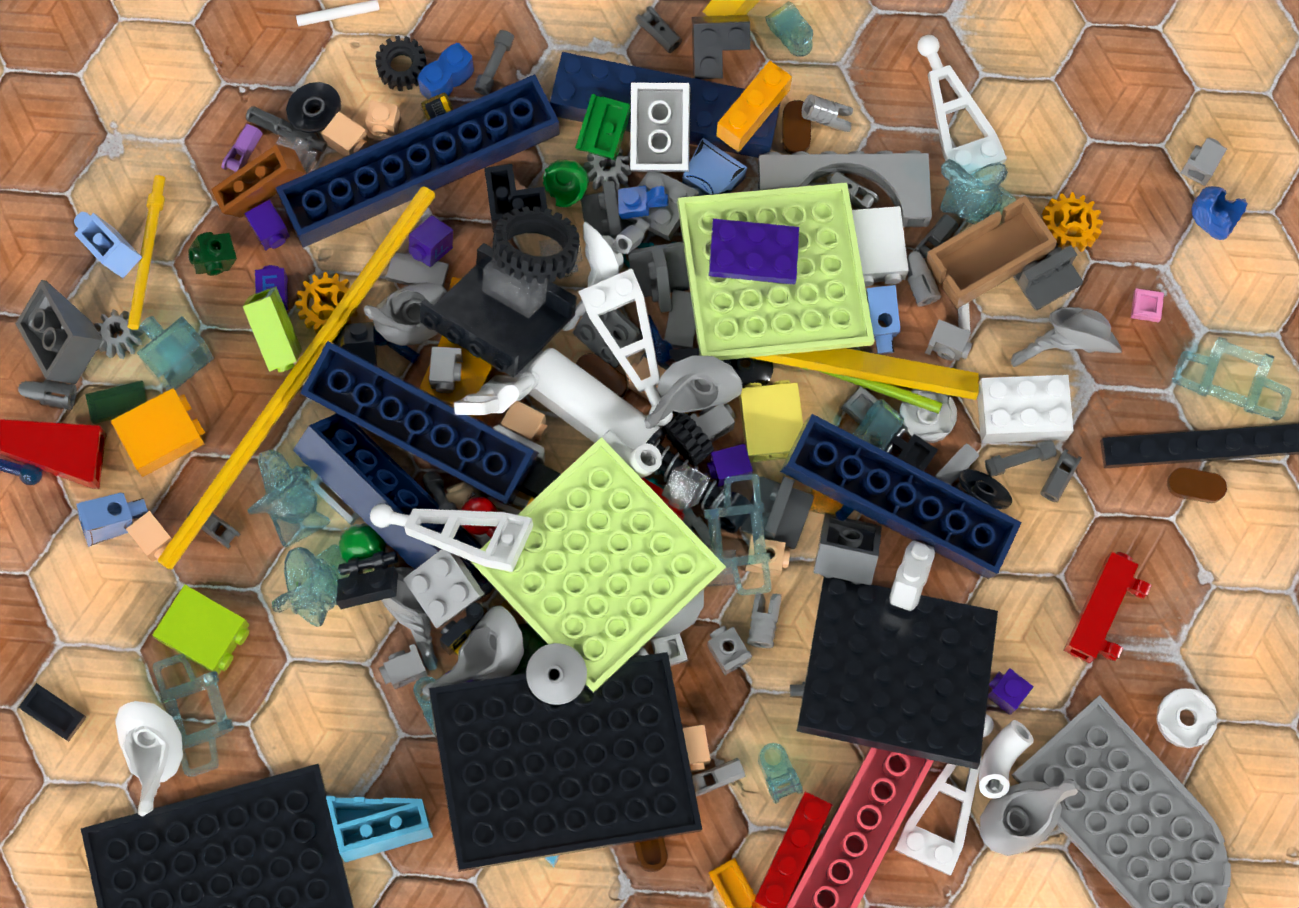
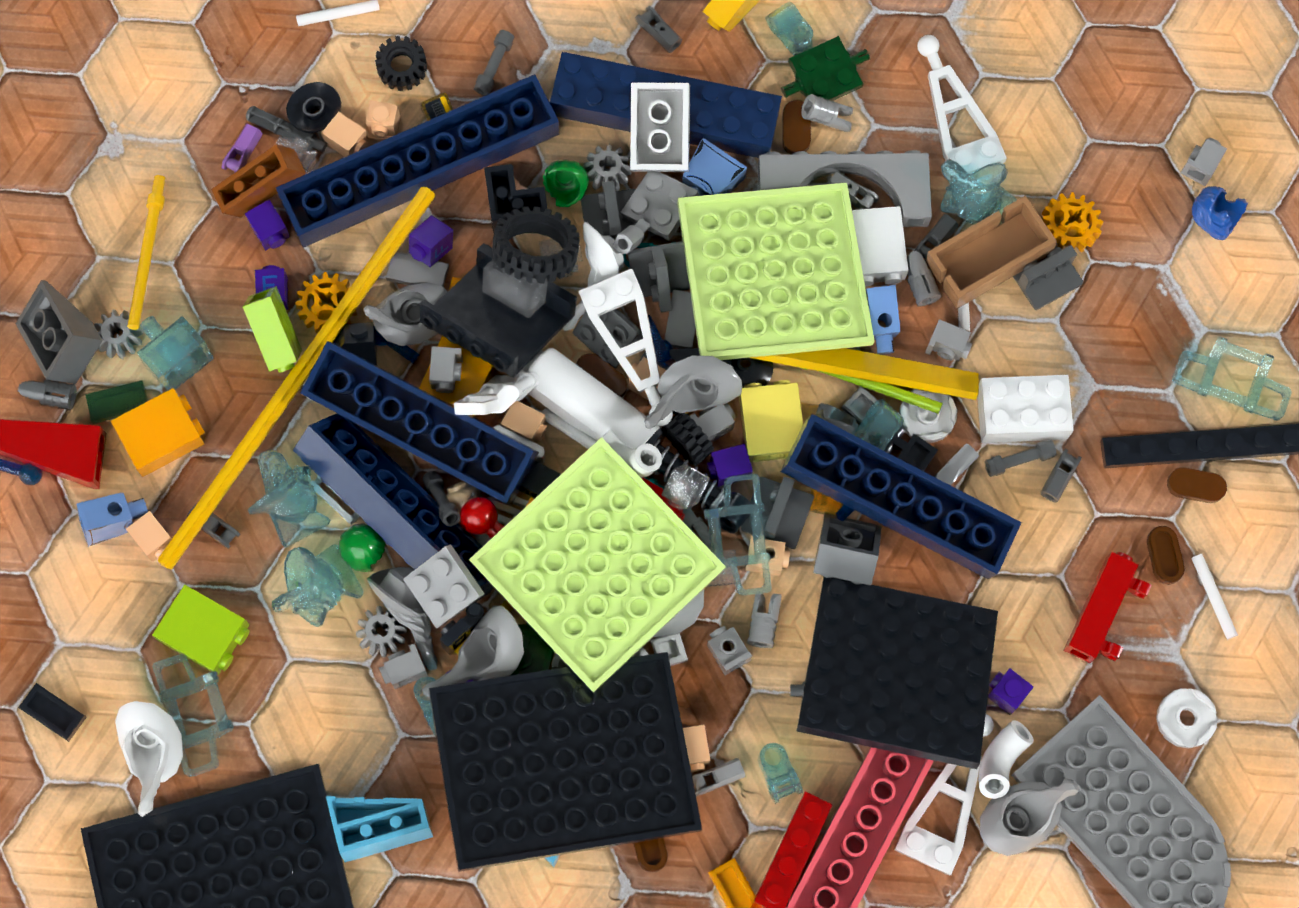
light blue brick [74,211,142,278] -> none
dark green brick [188,232,237,276] -> none
black plate [336,551,398,609] -> none
white plate [370,504,533,572] -> none
blue brick [417,43,474,102] -> none
light grey dish [526,643,587,705] -> none
green plate [575,94,631,161] -> none
blue plate [618,185,669,219] -> none
black brick [692,15,750,79] -> none
dark purple plate [708,219,799,285] -> none
light orange brick [716,60,792,152] -> none
white brick [890,540,935,611] -> none
black dish [959,469,1012,509] -> none
light grey hat [1011,307,1122,367] -> none
bright pink tile [1131,288,1164,322] -> none
none -> light grey gear [356,606,407,657]
none -> white bar [541,408,597,449]
none -> dark green plate [781,36,870,101]
none -> dark grey hair [815,403,858,435]
none -> reddish brown tile [1146,526,1185,585]
none -> white bar [1191,554,1238,640]

